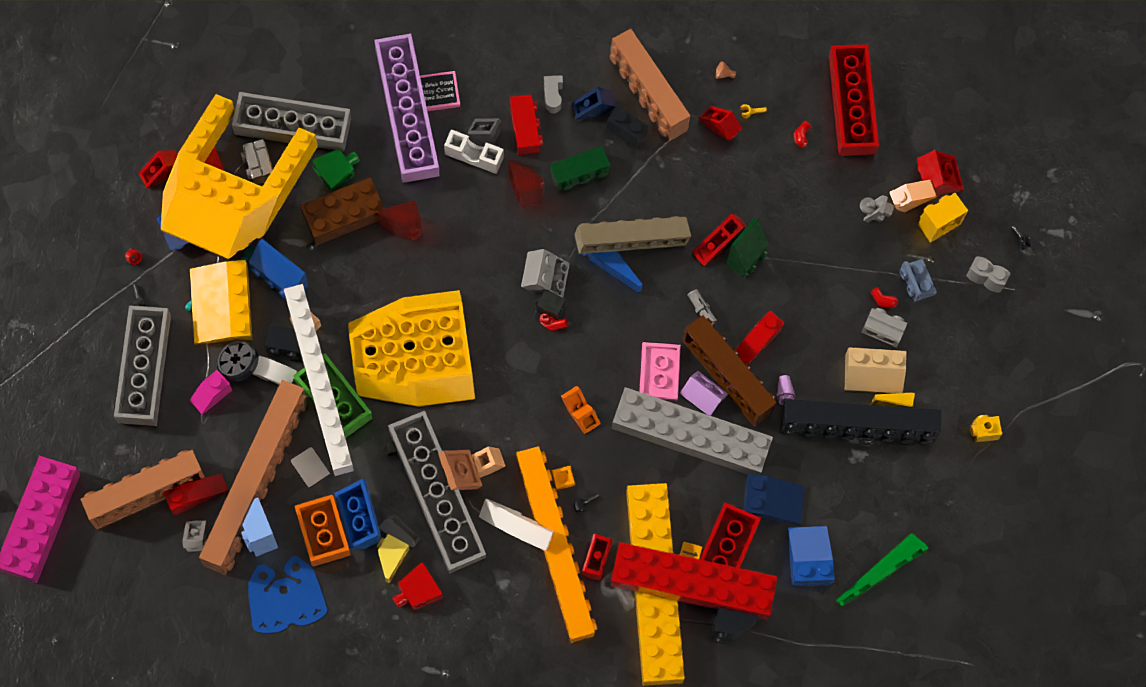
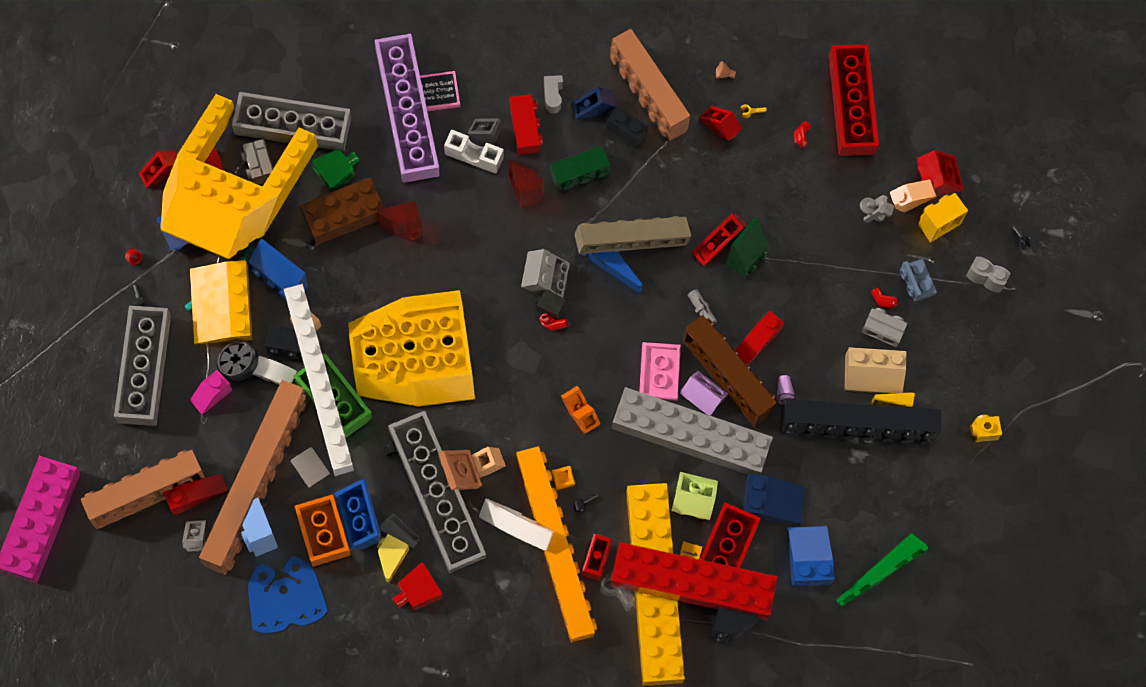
none -> yellowish green slope [672,472,718,520]

